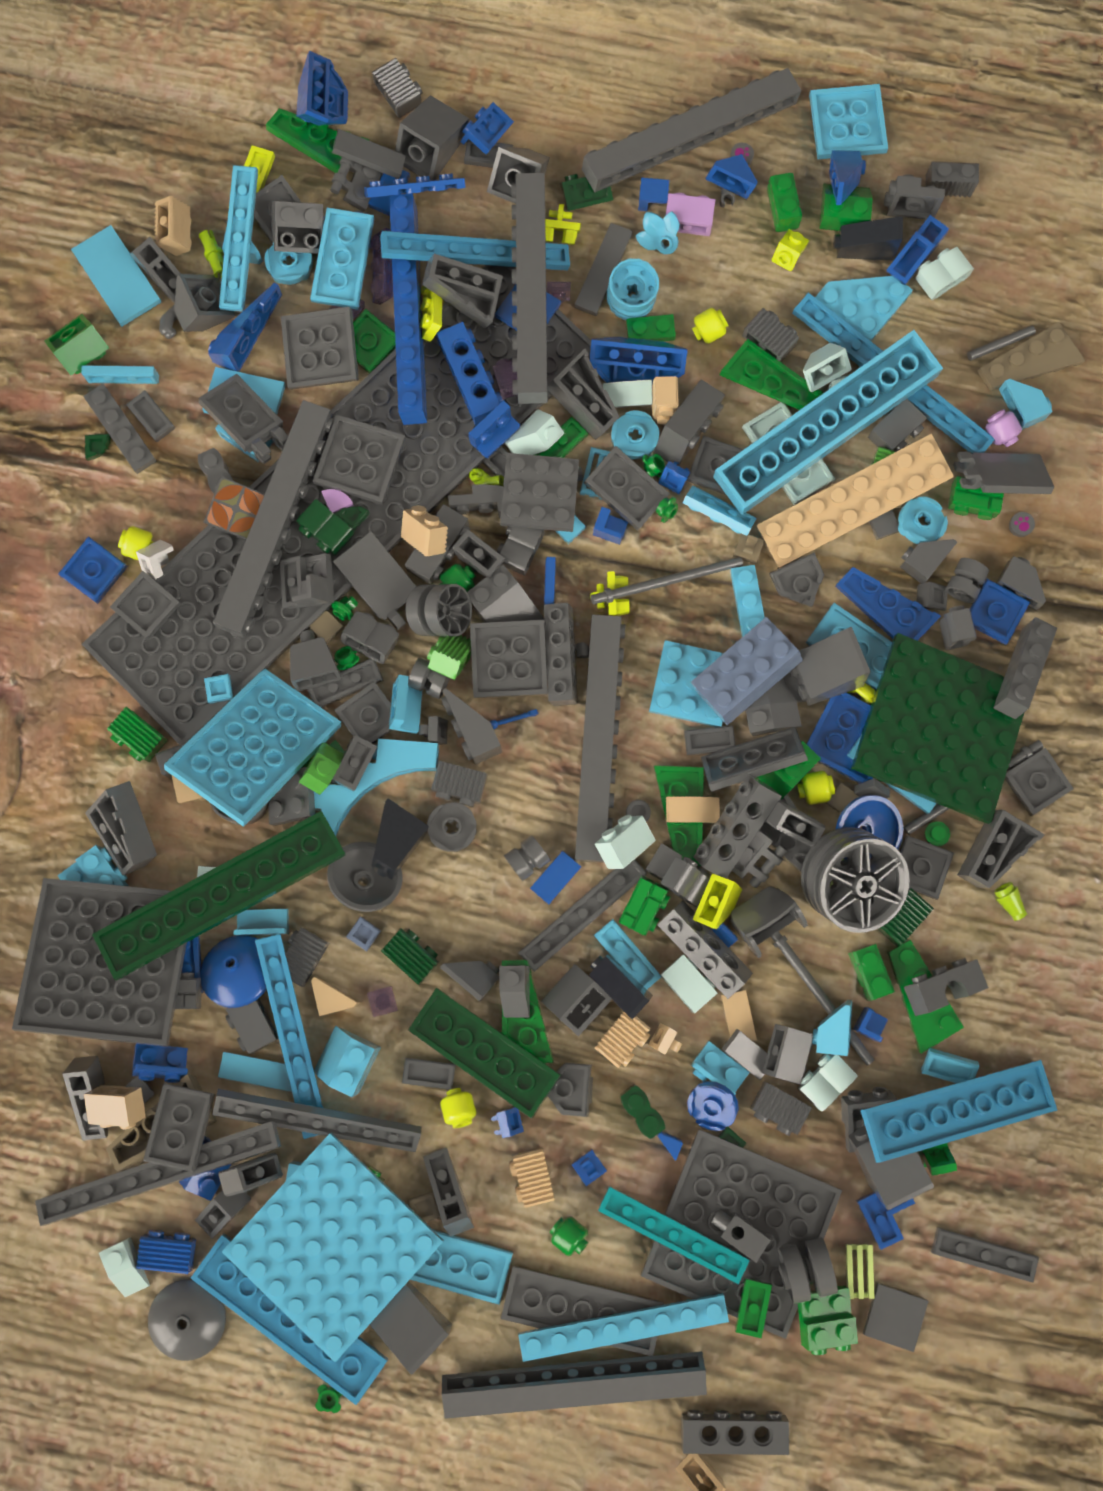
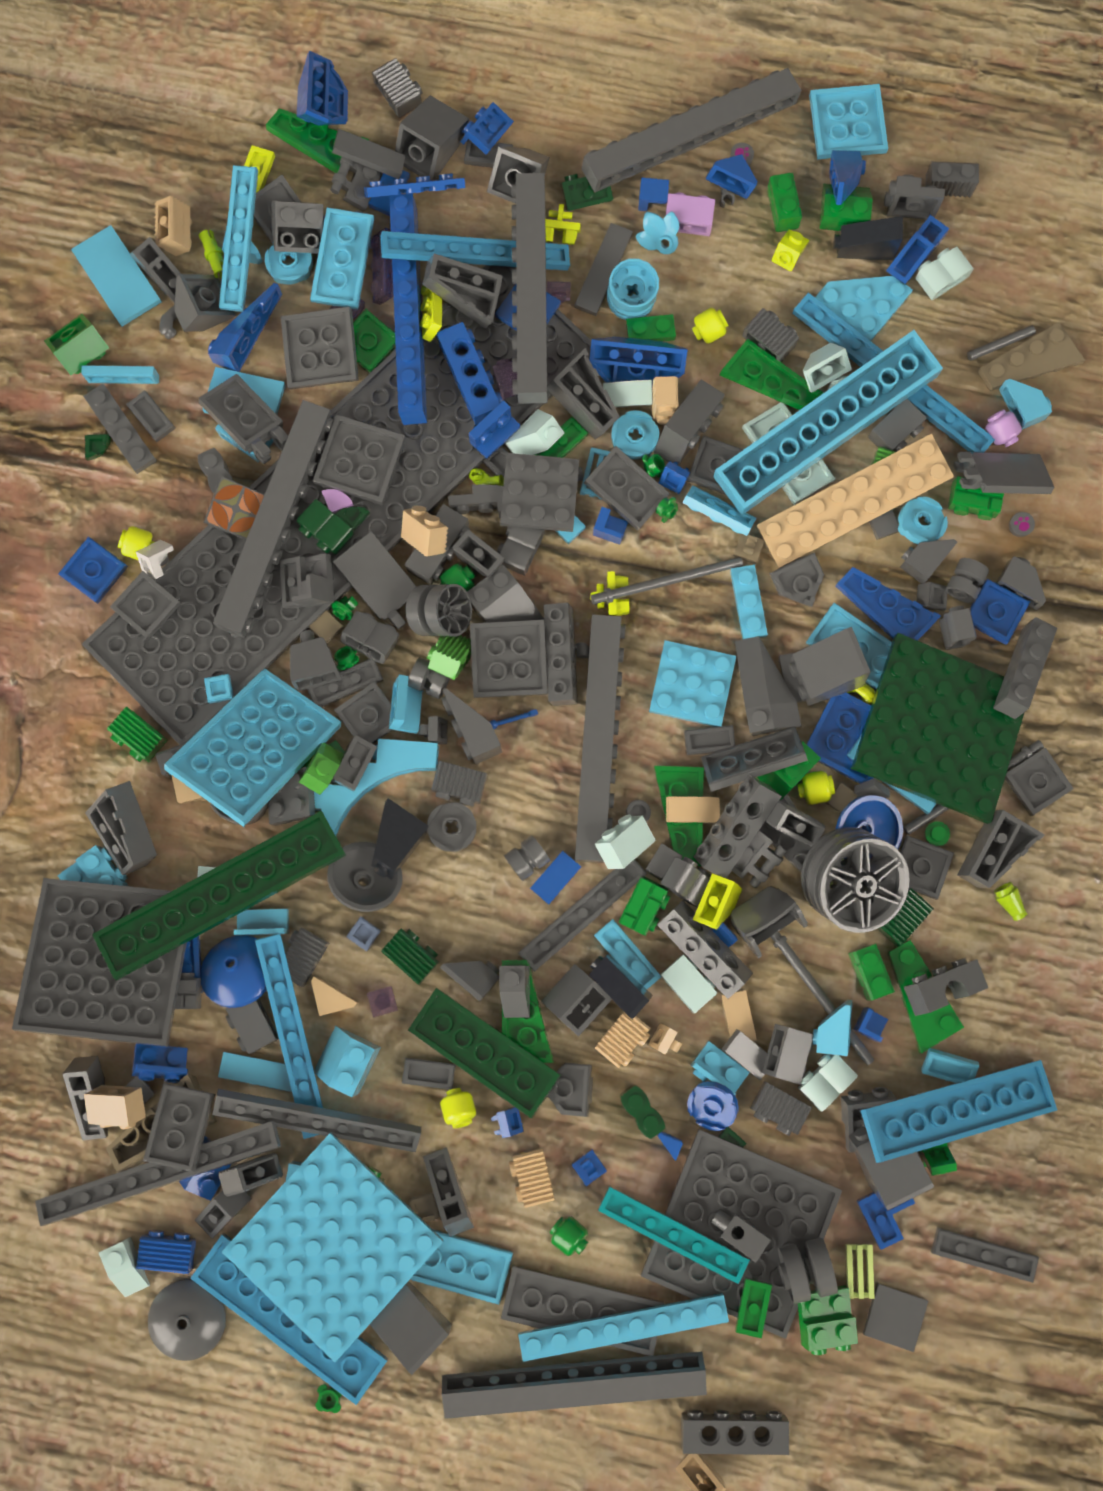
blue tile [544,557,556,605] -> none
sand blue brick [691,617,803,725] -> none

